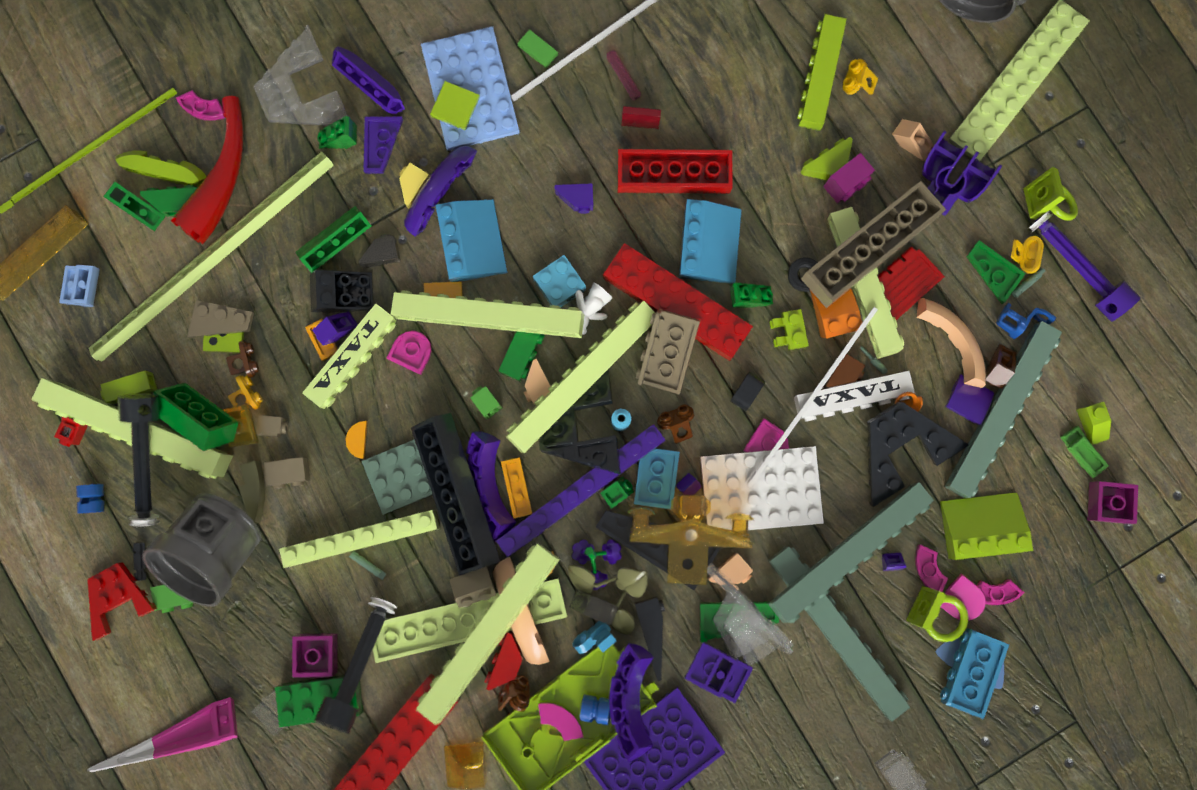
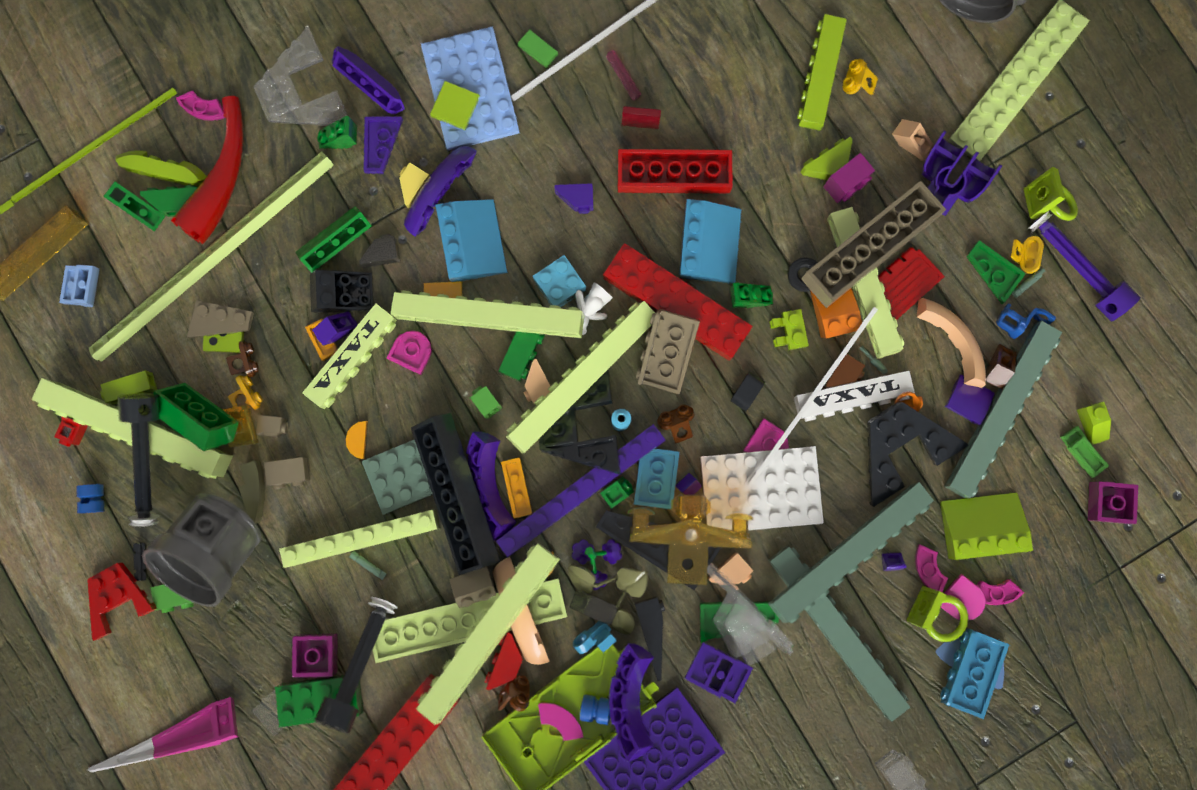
clear yellow slope [444,742,487,790] -> none

